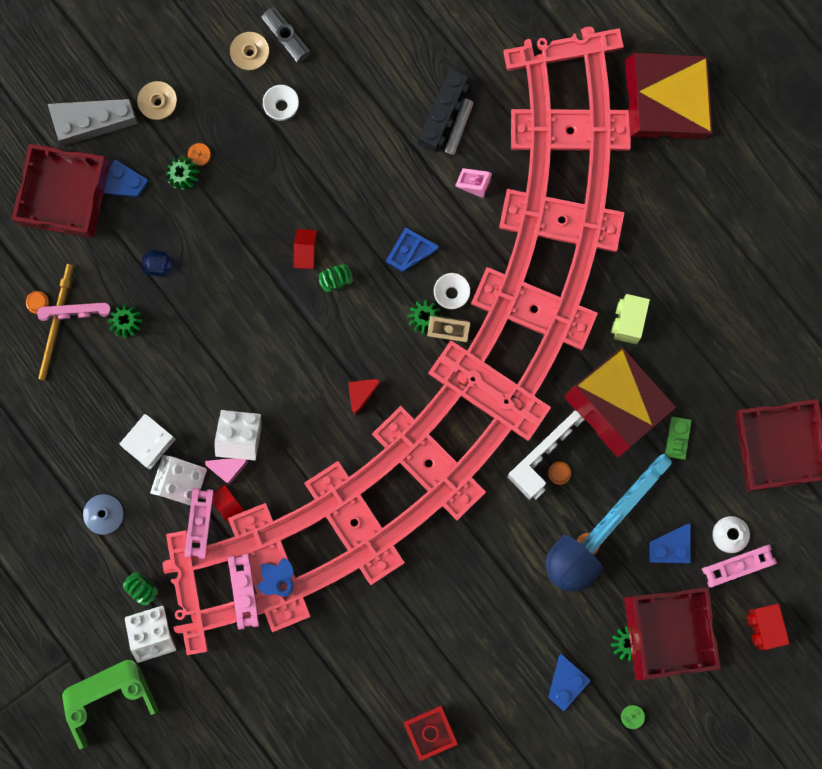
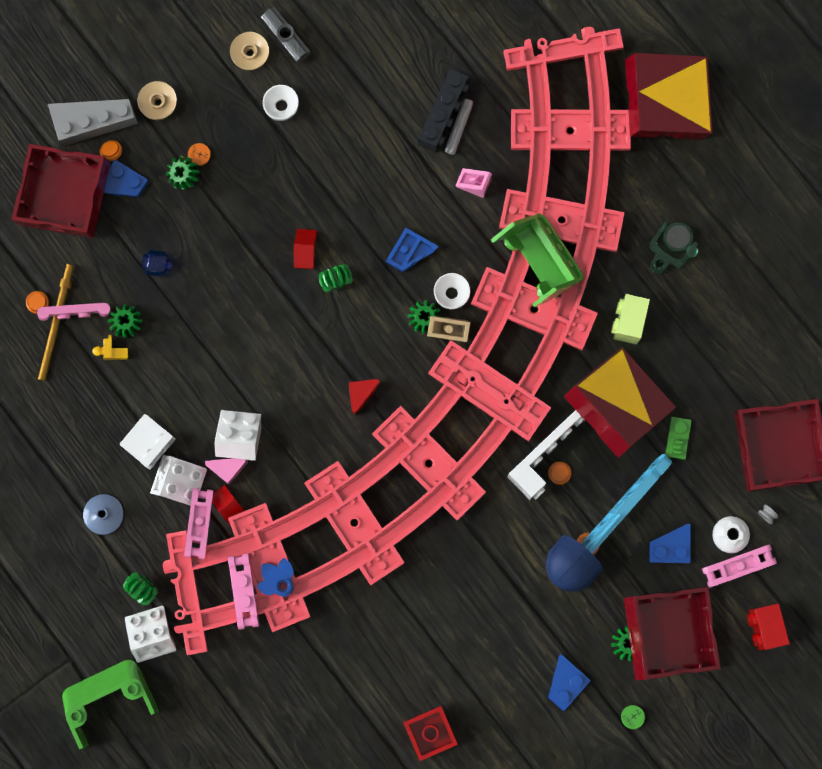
none -> yellow piece [92,335,128,360]
none -> orange piece [100,140,122,161]
none -> bright green windscreen [491,214,583,307]
none -> clear green piece [649,221,698,274]
none -> light grey bush [758,505,778,524]

